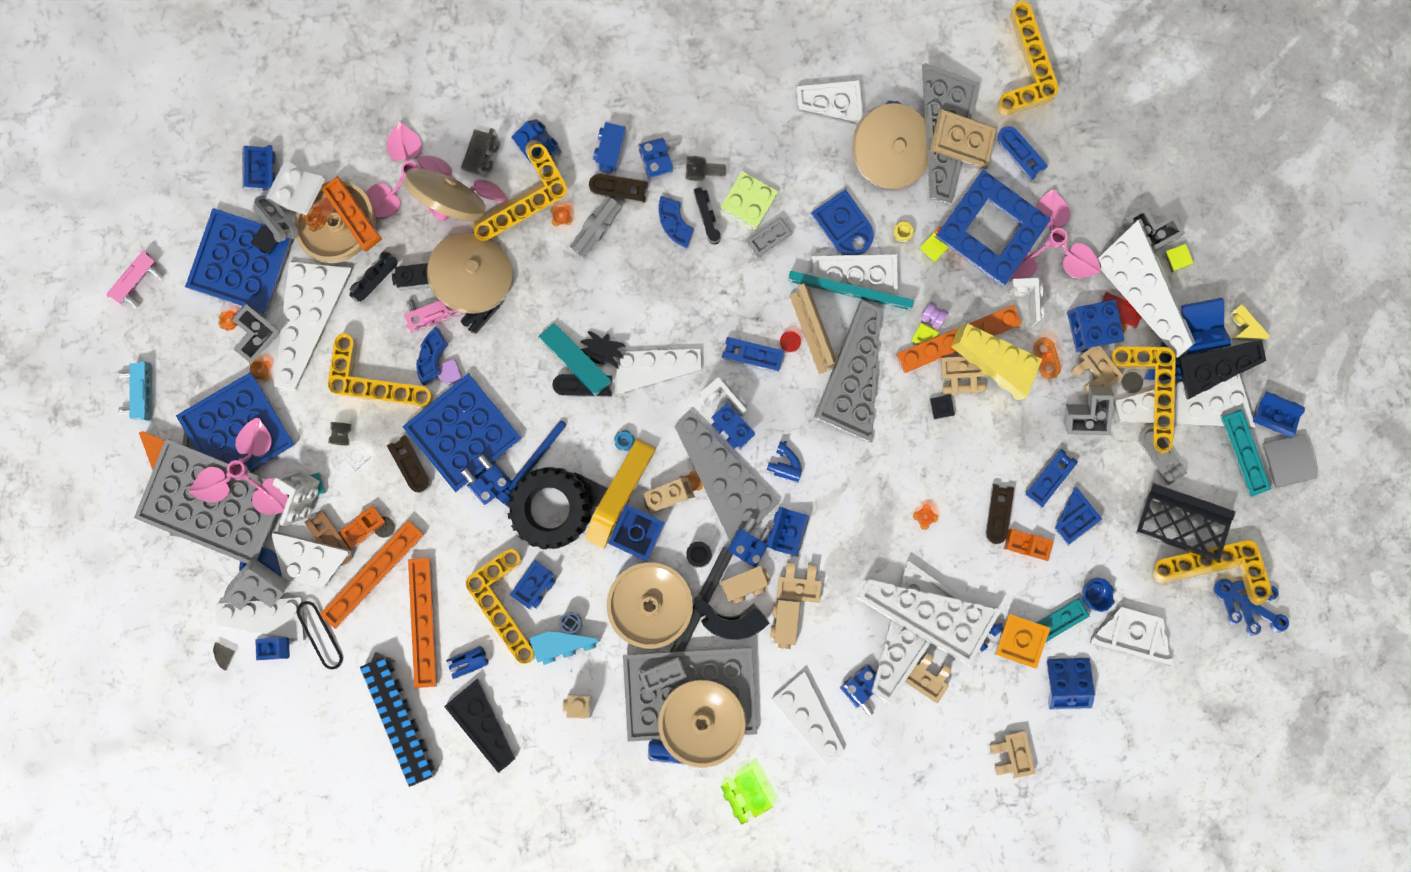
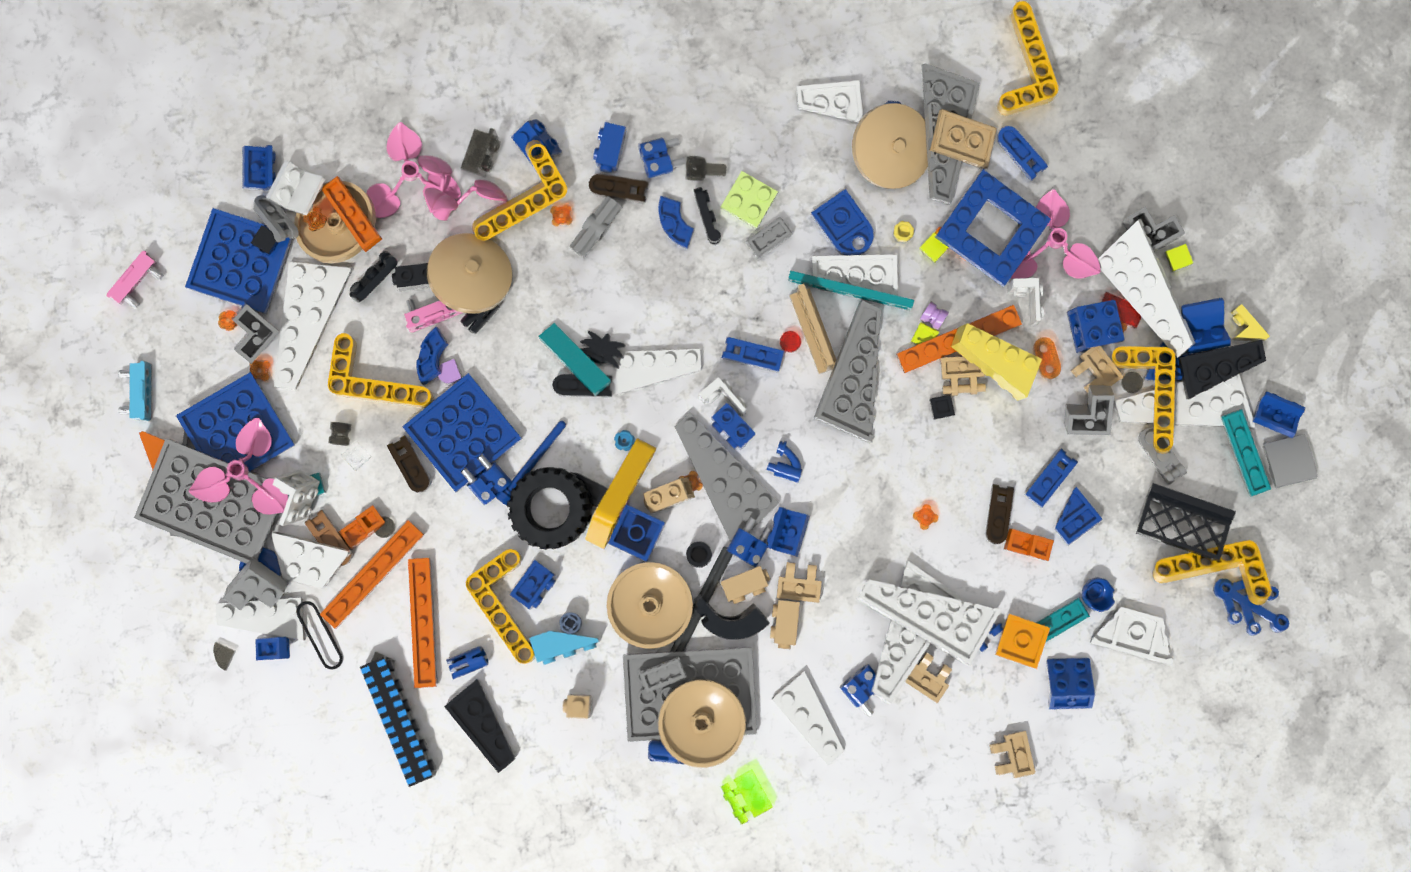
tan dish [403,168,486,221] -> none

